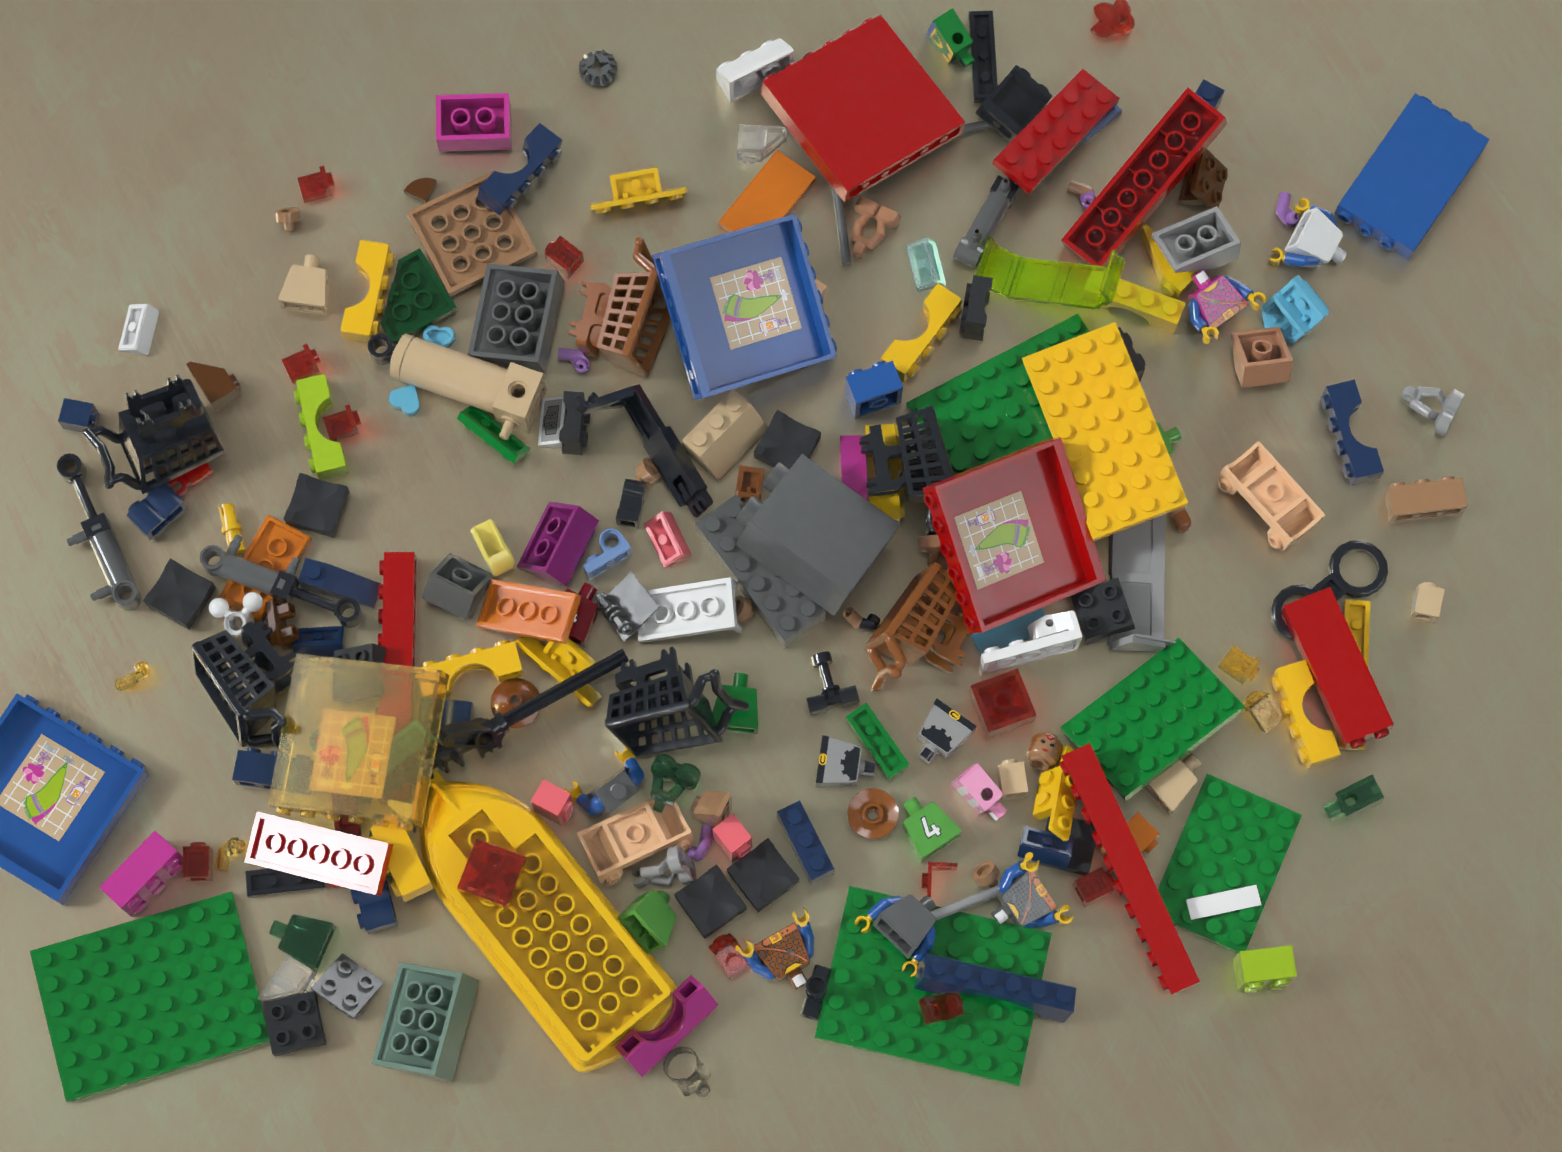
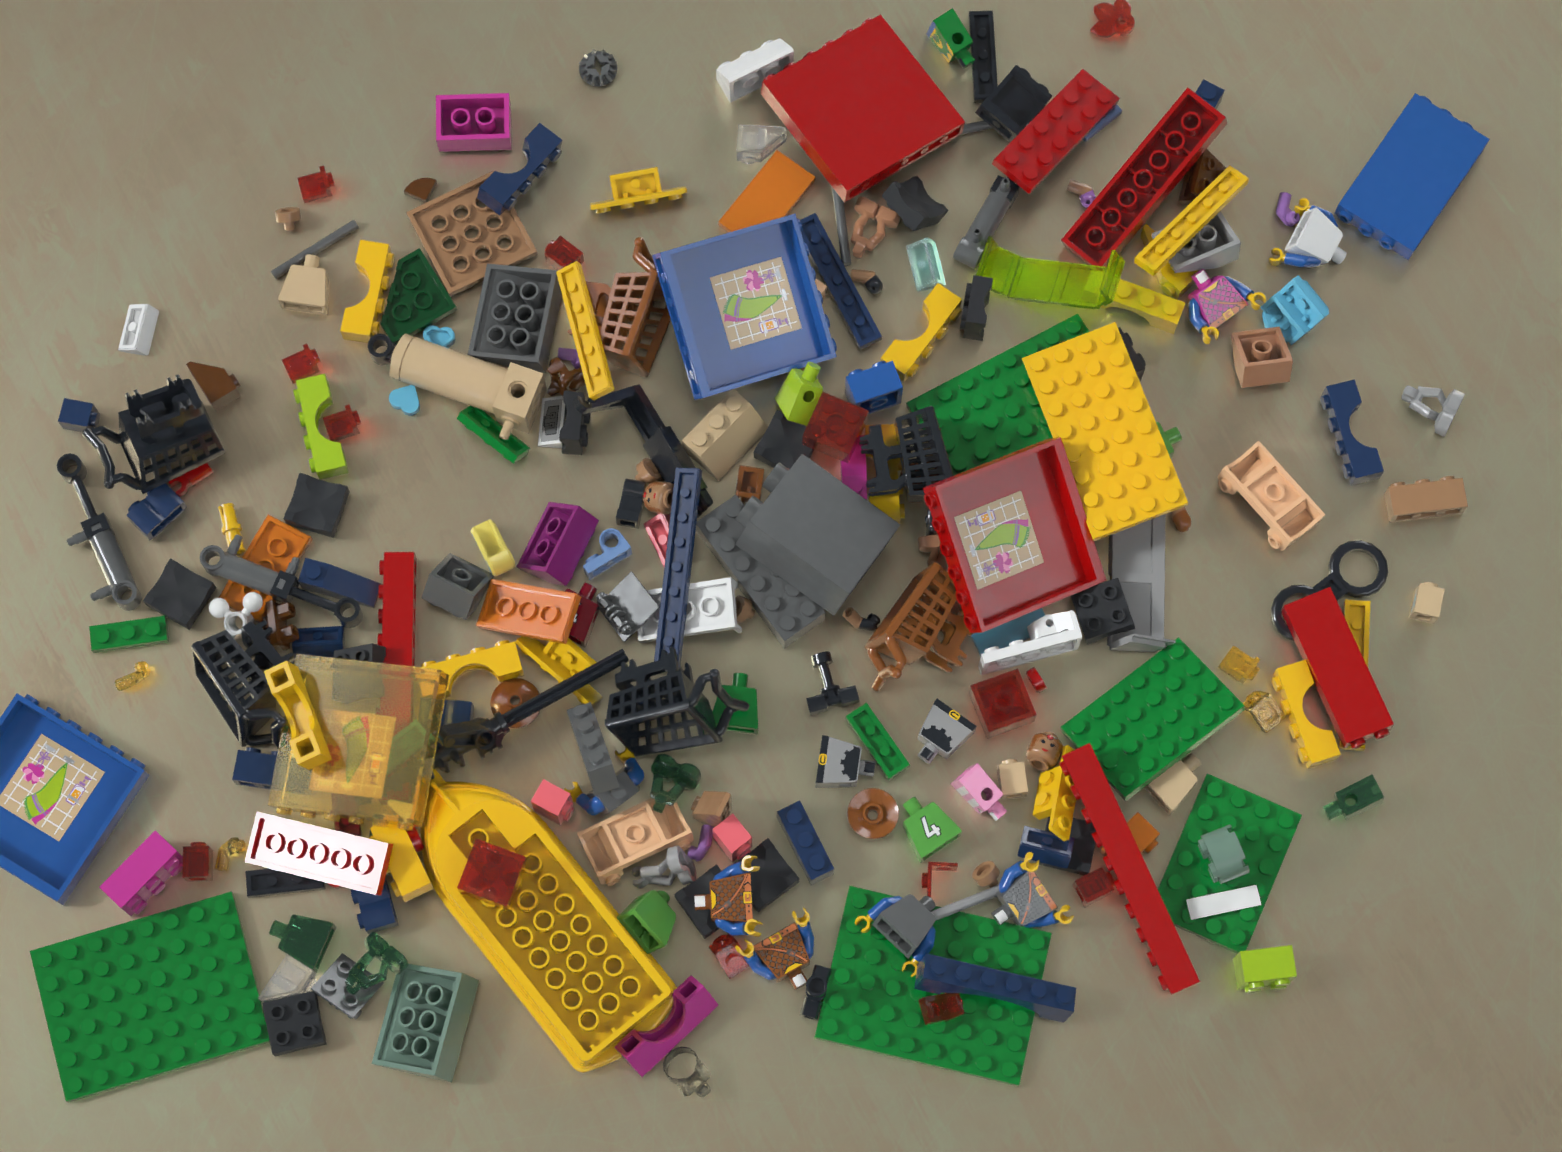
none -> green plate [89,616,169,653]
none -> yellow arch [264,661,332,770]
none -> dark grey bar [271,220,359,279]
none -> clear green piece [345,932,408,995]
none -> red tile [406,827,424,853]
none -> reddish brown hair [547,357,586,396]
none -> yellow tile [556,261,615,401]
none -> dark grey brick [567,702,619,795]
none -> medium nougat head [643,481,674,514]
none -> dark blue tile [654,468,702,669]
none -> torso [694,855,763,937]
none -> lime torso [774,362,823,426]
none -> dark blue plate [800,213,882,350]
none -> clear red brick [802,392,869,463]
none -> arm [851,269,883,294]
none -> black brick [882,176,949,231]
none -> red tile [1026,667,1047,693]
none -> yellow plate [1134,165,1249,276]
none -> sand green brick [1198,824,1250,884]

